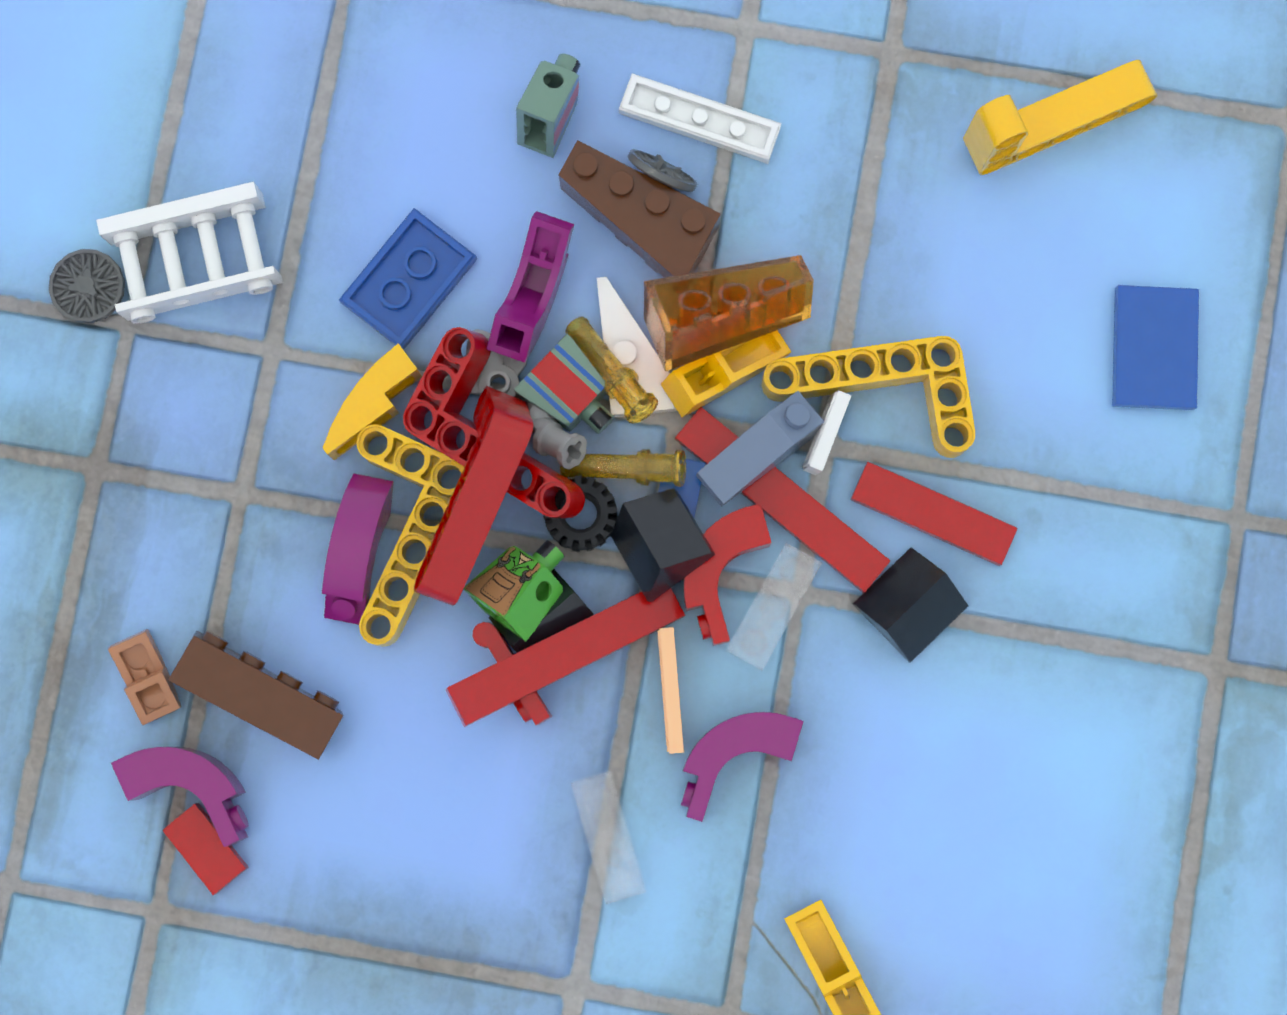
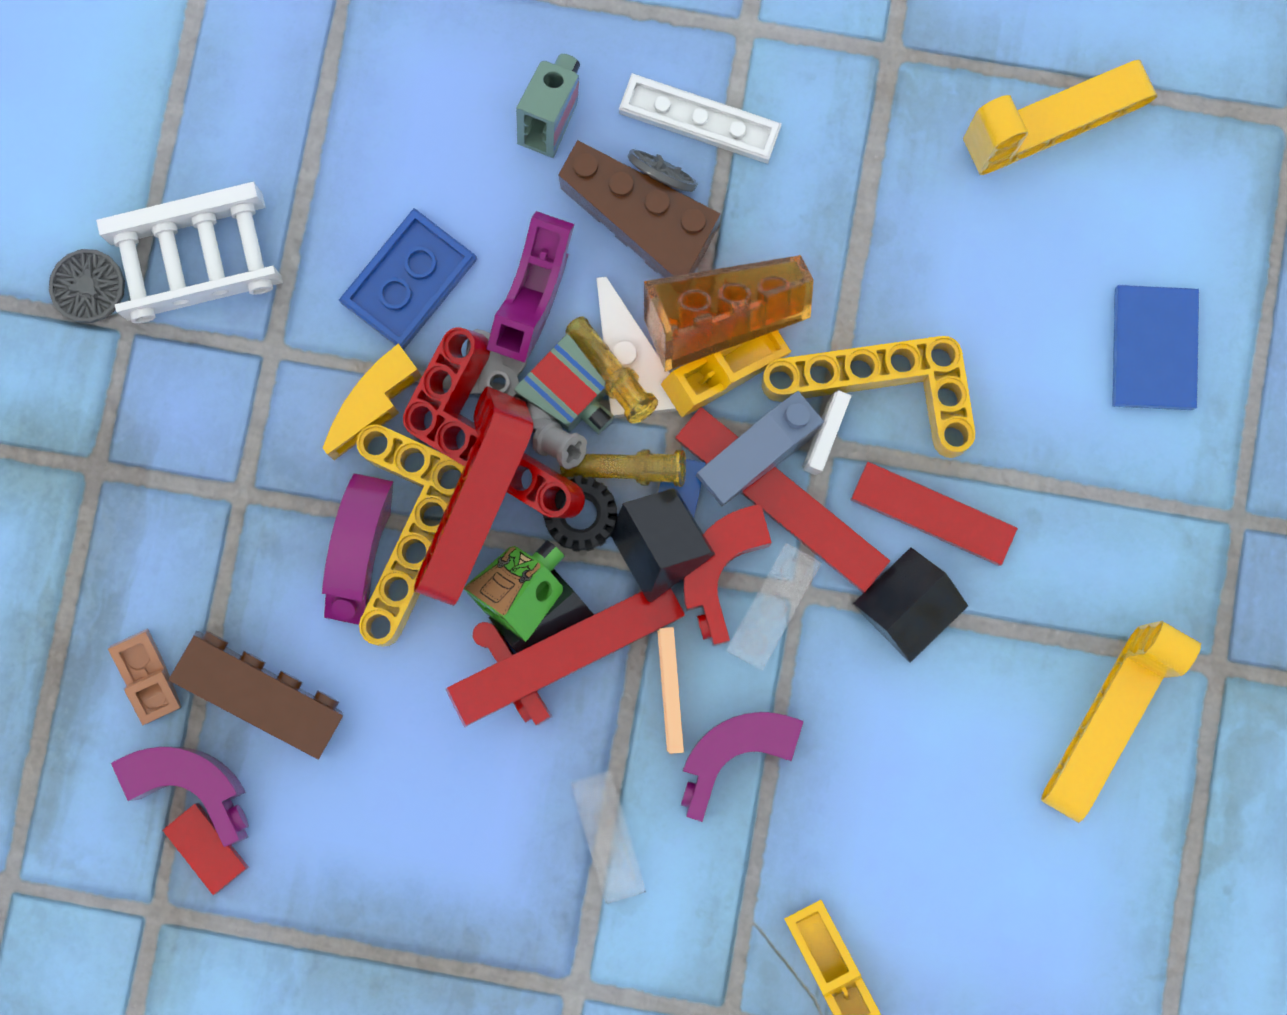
none -> yellow beam [1041,621,1202,823]

